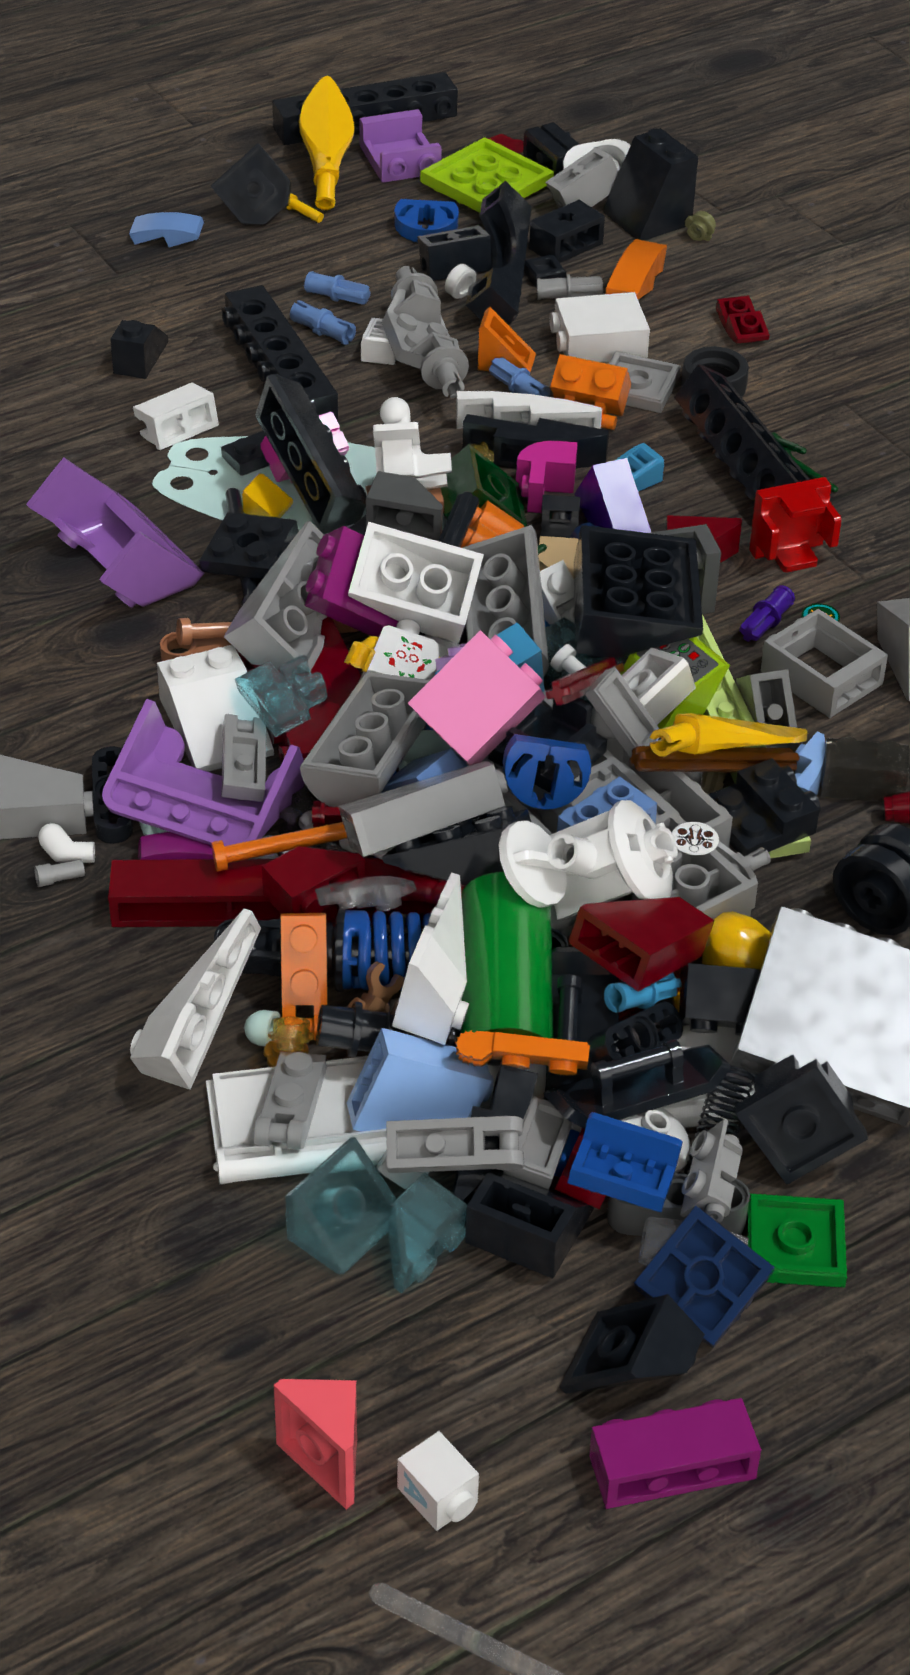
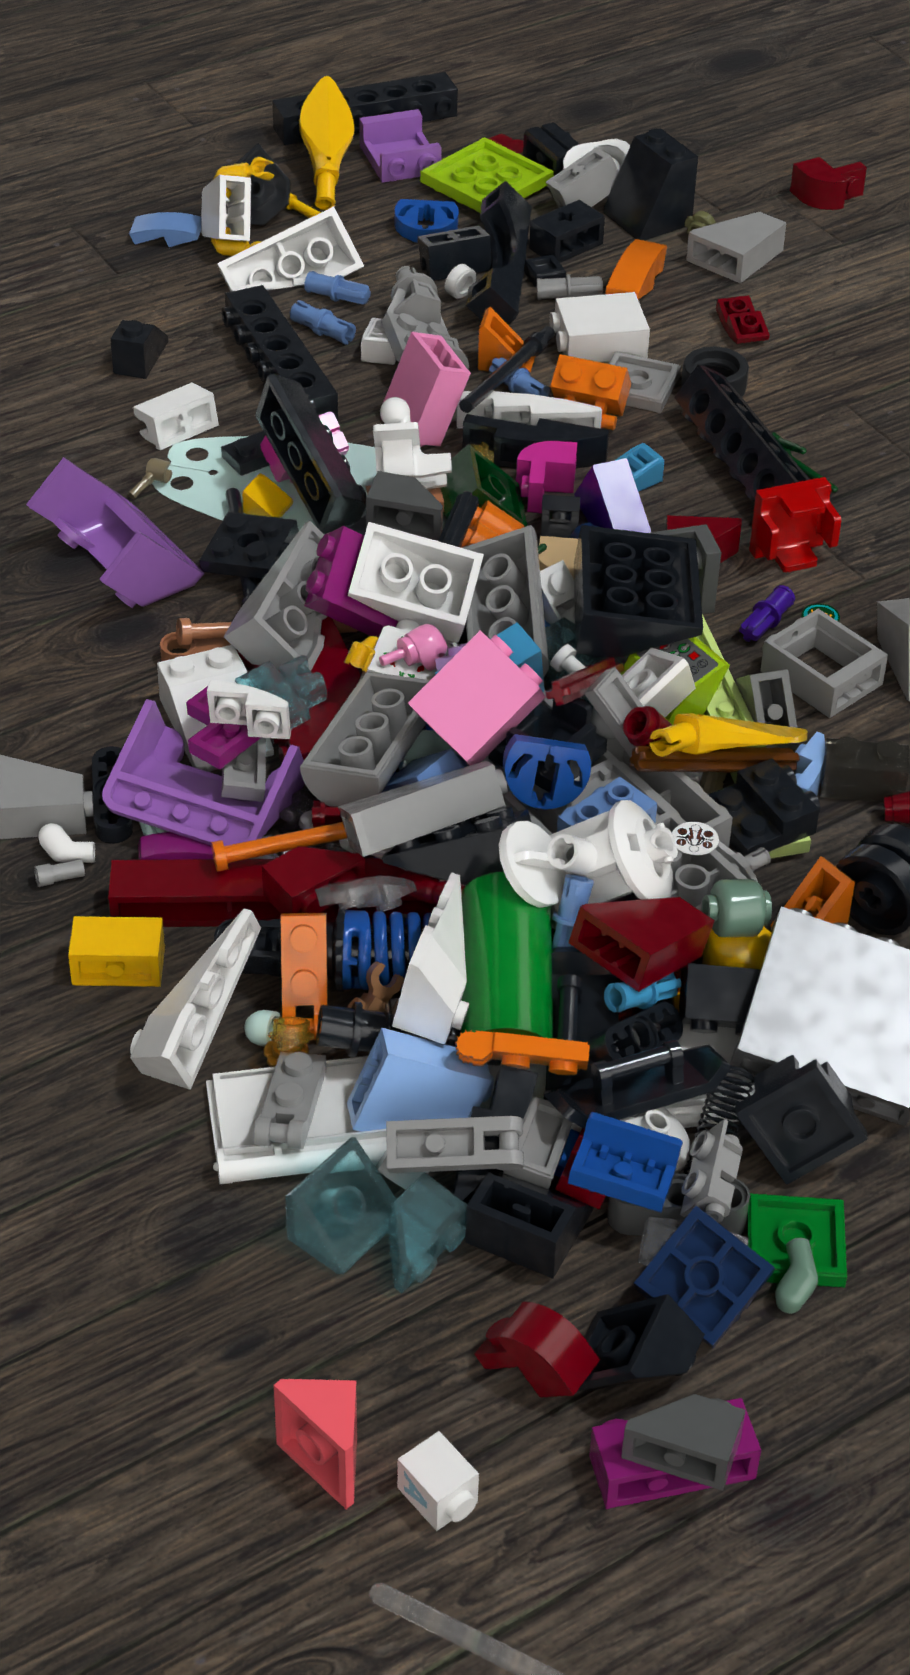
none -> yellow panel [68,916,165,987]
none -> dark tan hand [128,458,172,500]
none -> magenta plate [186,686,262,769]
none -> white torso [201,157,274,256]
none -> white slope [207,680,291,739]
none -> white wedge [217,207,364,292]
none -> bright pink piece [379,624,448,671]
none -> bright pink brick [383,332,471,447]
none -> black bar [459,326,555,413]
none -> dark red brick [474,1302,600,1397]
none -> medium blue axle [552,874,594,950]
none -> dark grey slope [621,1394,746,1491]
none -> dark red cone [623,706,673,746]
none -> light grey slope [686,212,786,283]
none -> sand green head [702,879,772,937]
none -> orange slope [770,856,855,927]
none -> sand green arm [775,1238,818,1314]
none -> dark red brick [790,157,867,210]

